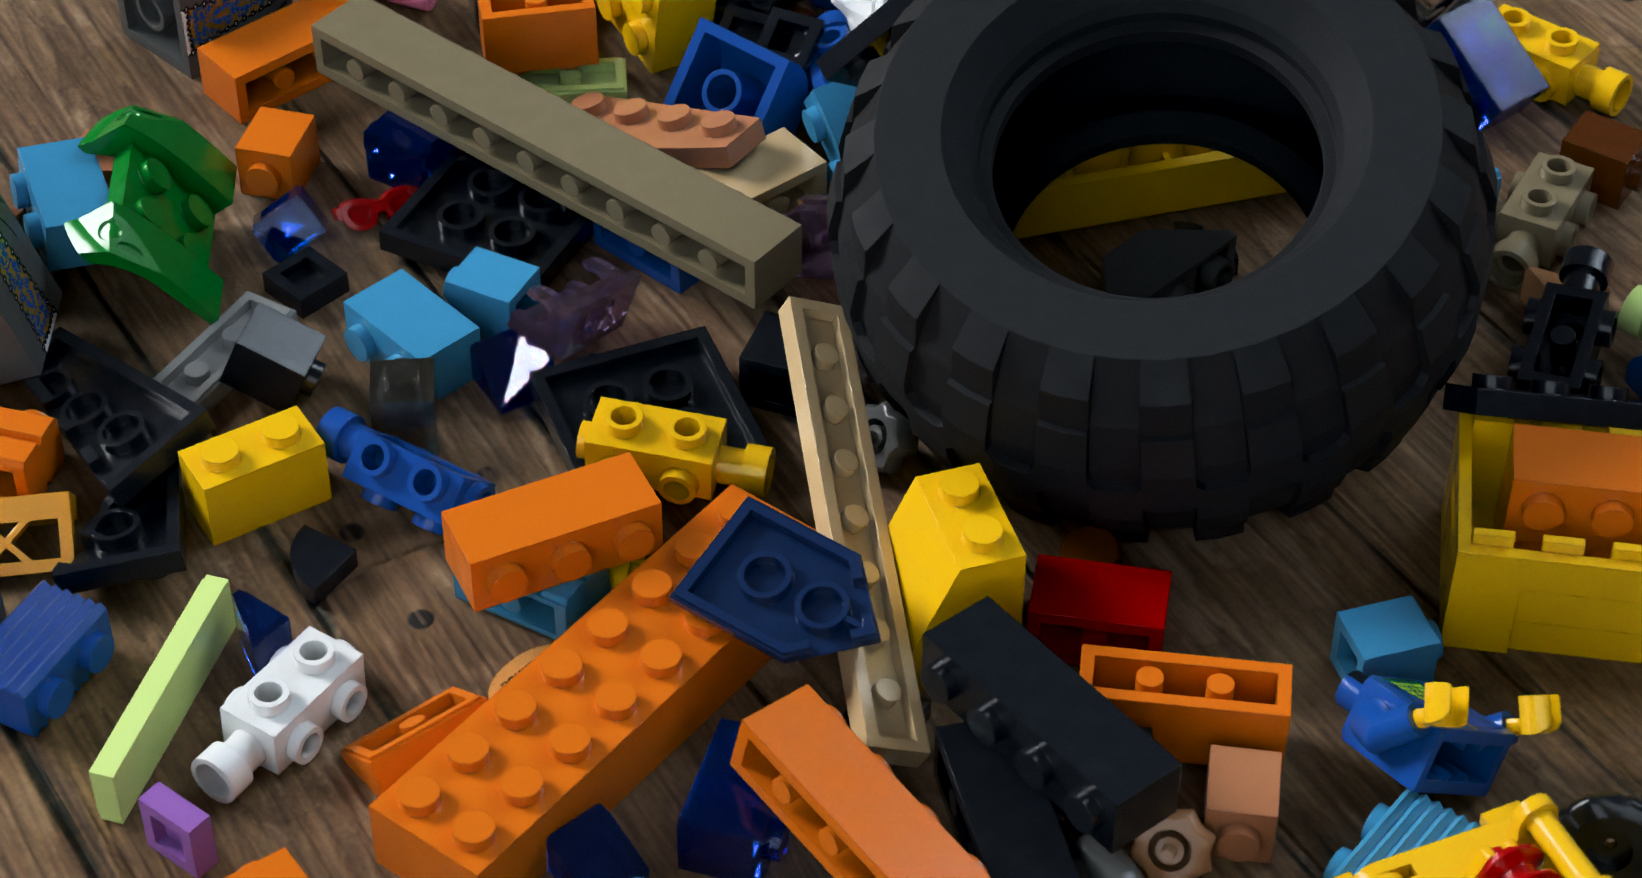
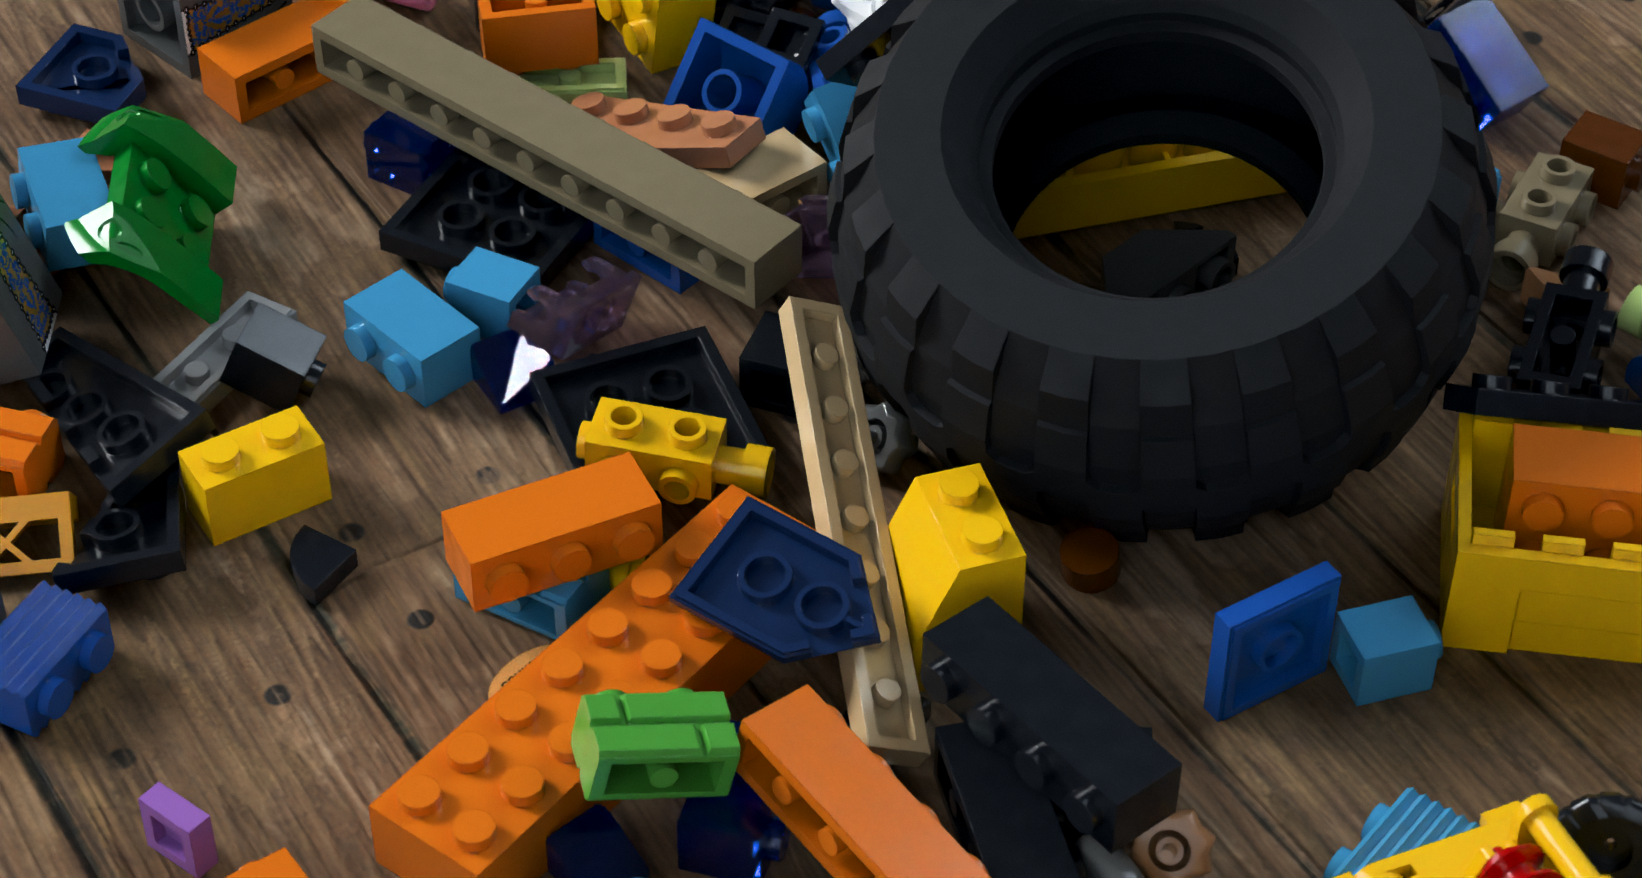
yellowish green tile [89,574,237,824] -> none
white brick [191,626,367,804] -> none
clear blue slope [232,589,293,676] -> none
orange brick [235,106,321,203] -> none
clear blue slope [252,185,327,263] -> none
black tile [262,246,350,319] -> none
blue brick [316,406,496,536] -> none
red piece [331,185,418,231] -> none
orange slope [340,686,487,798] -> none
clear smoke brick [369,357,440,456] -> none
red brick [1027,554,1172,665] -> none
orange brick [1079,644,1293,773] -> none
nougat brick [1202,744,1282,864] -> none
blue torso [1335,670,1562,796] -> none
yellow brick [1468,3,1634,117] -> none
none -> dark blue plate [16,23,147,124]
none -> bright green brick [571,688,741,801]
none -> blue tile [1203,560,1342,722]

